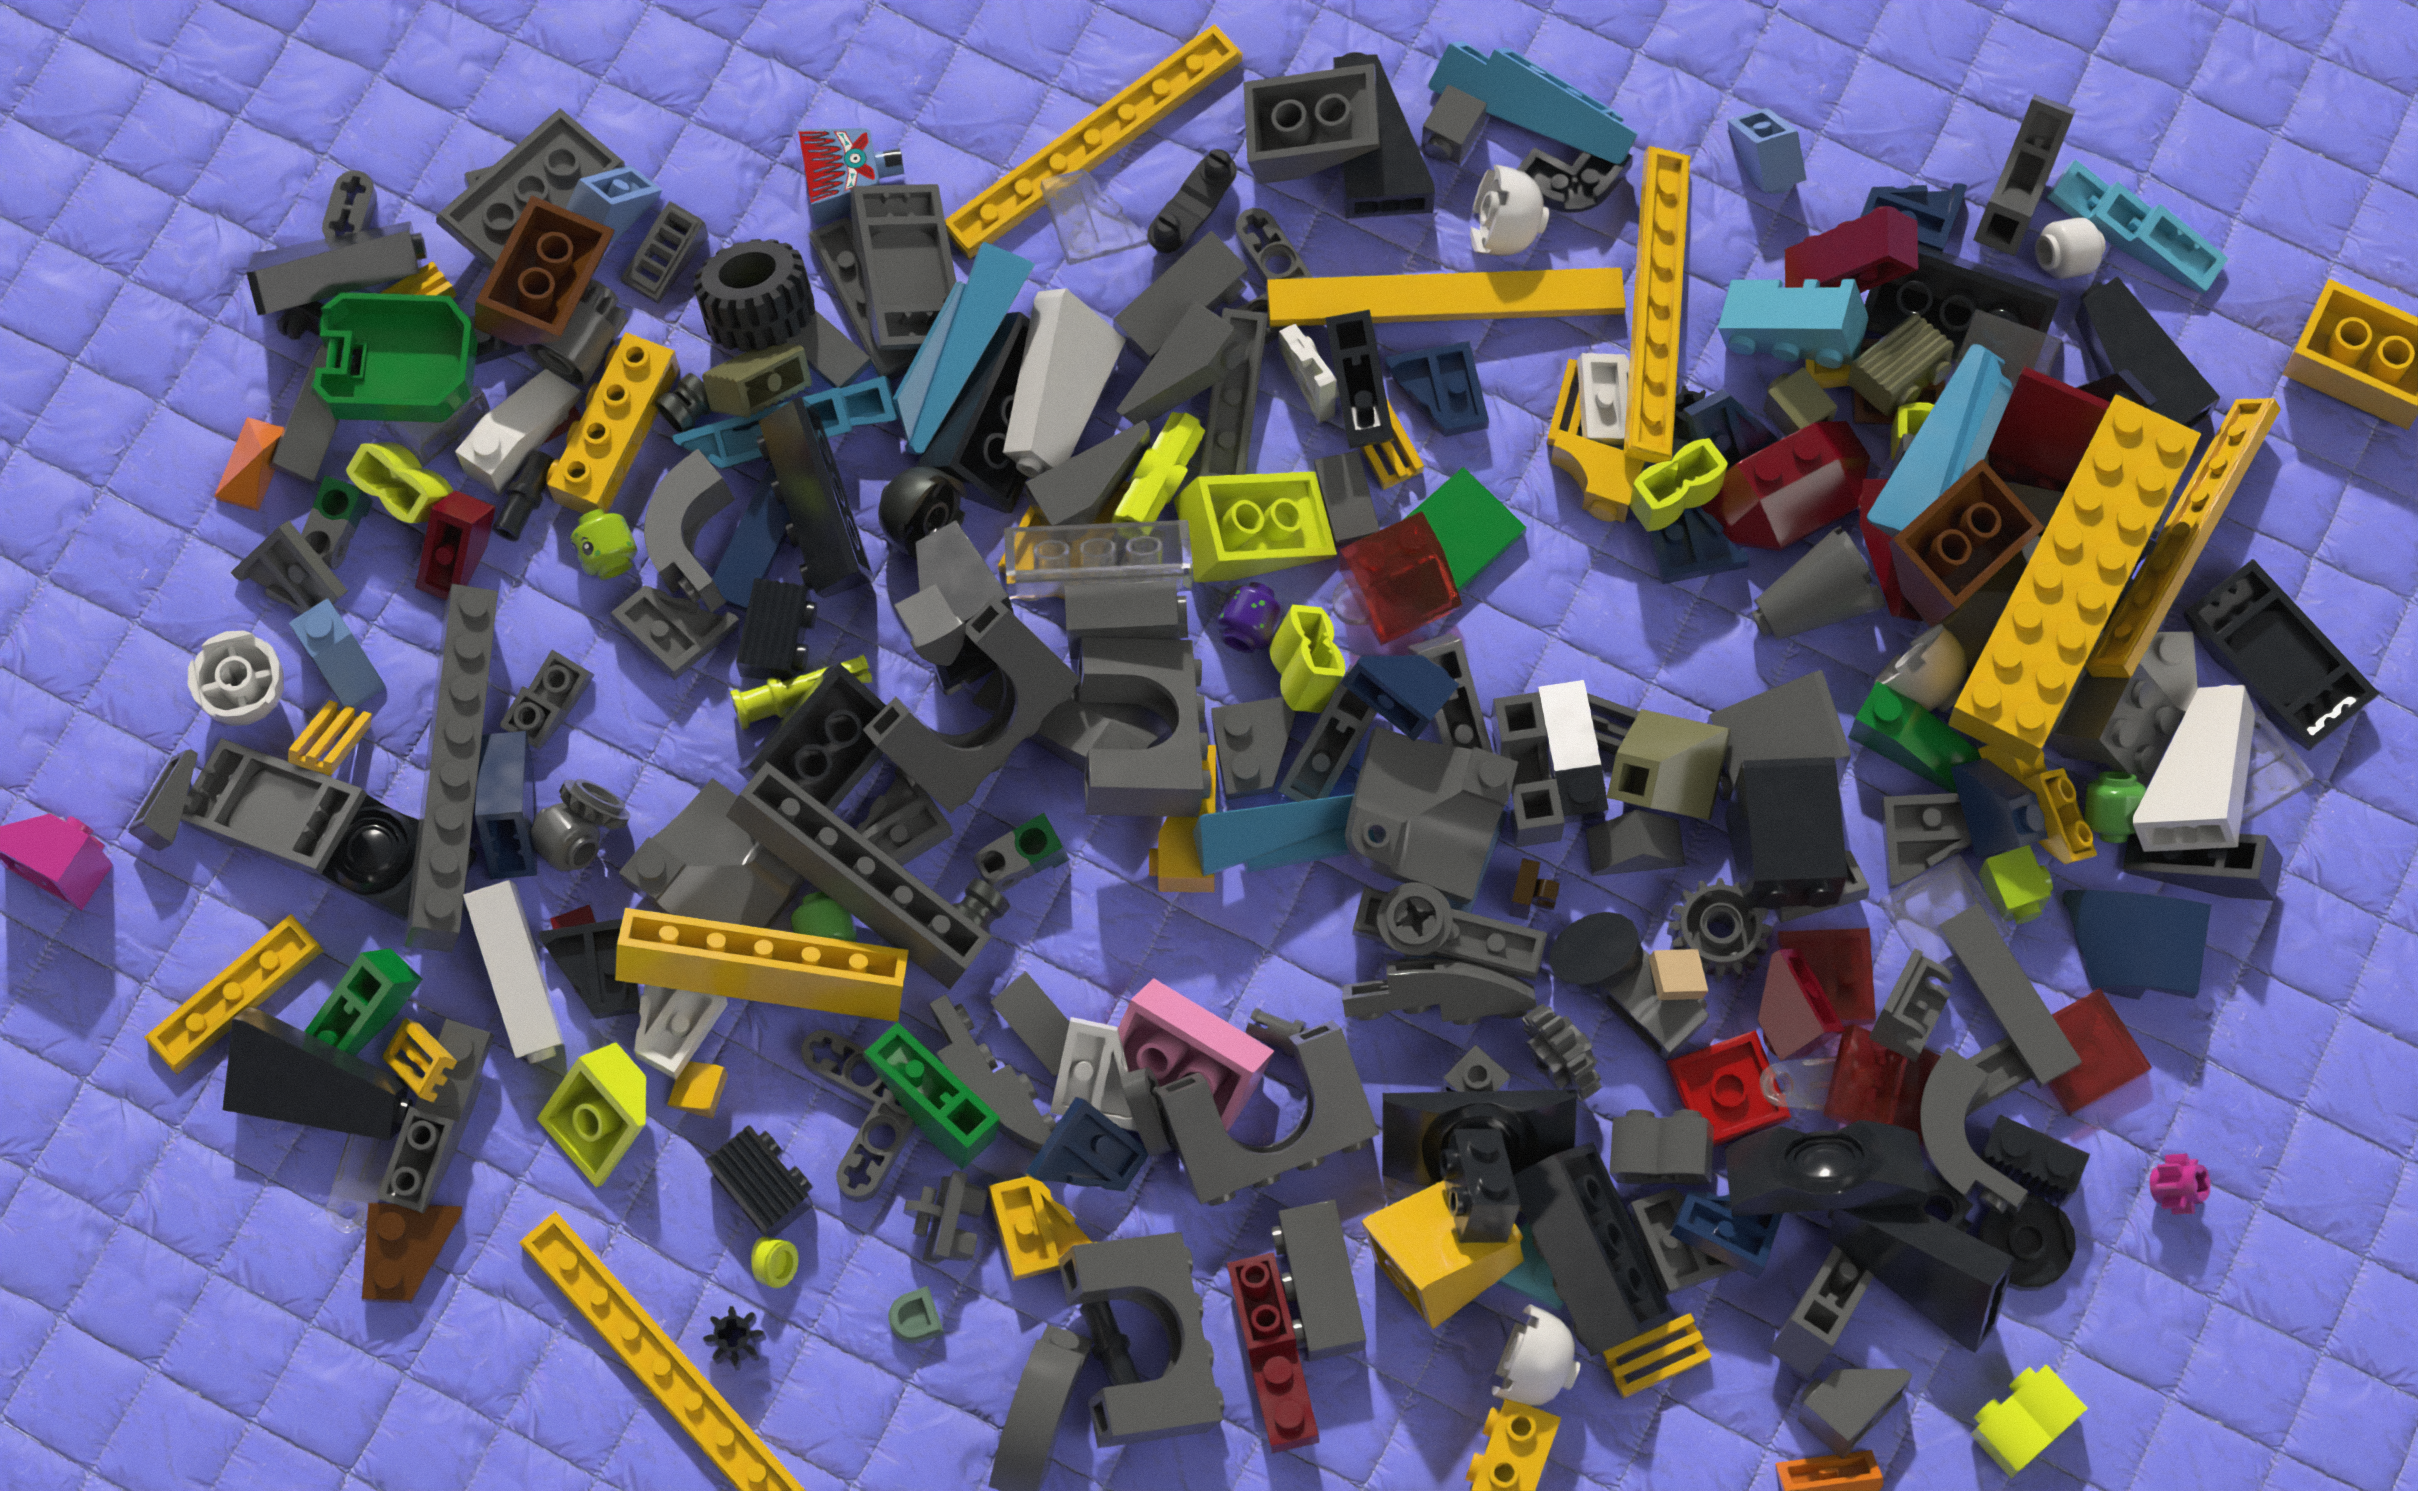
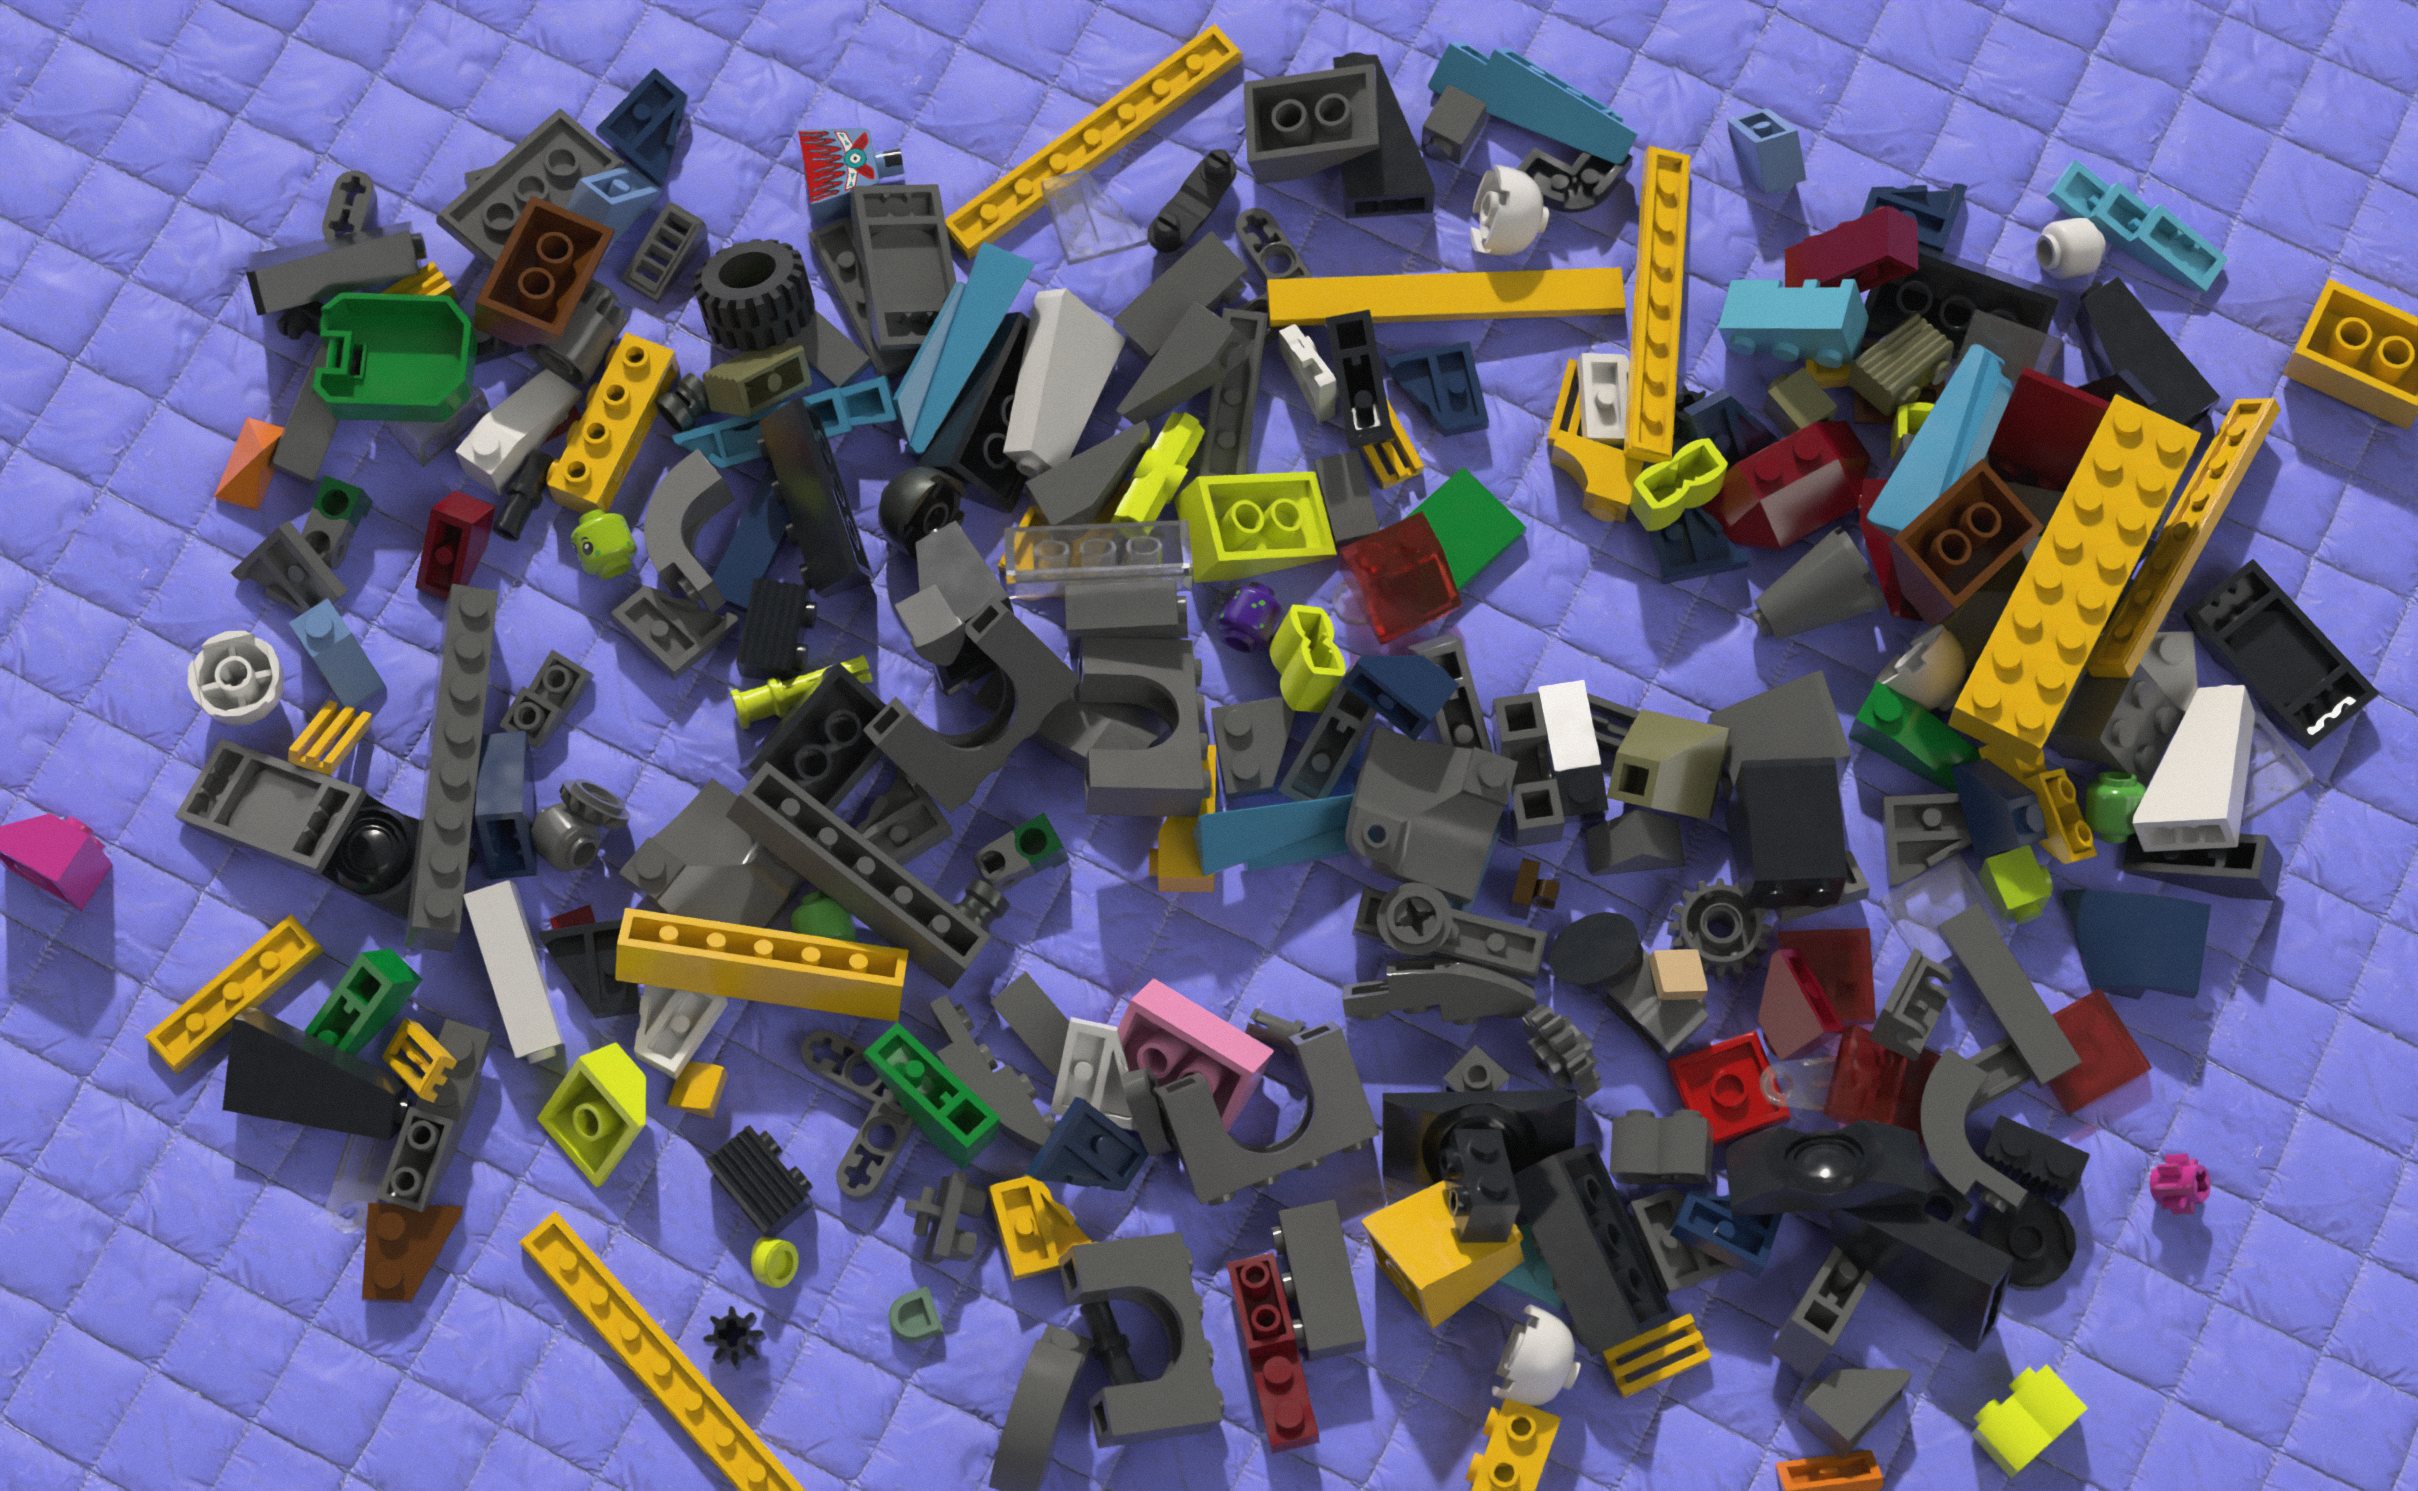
dark grey slope [128,749,198,851] -> none
neon yellow brick [346,442,454,523] -> none
dark grey arch [1973,94,2076,256] -> none
none -> dark blue wing [596,68,688,188]

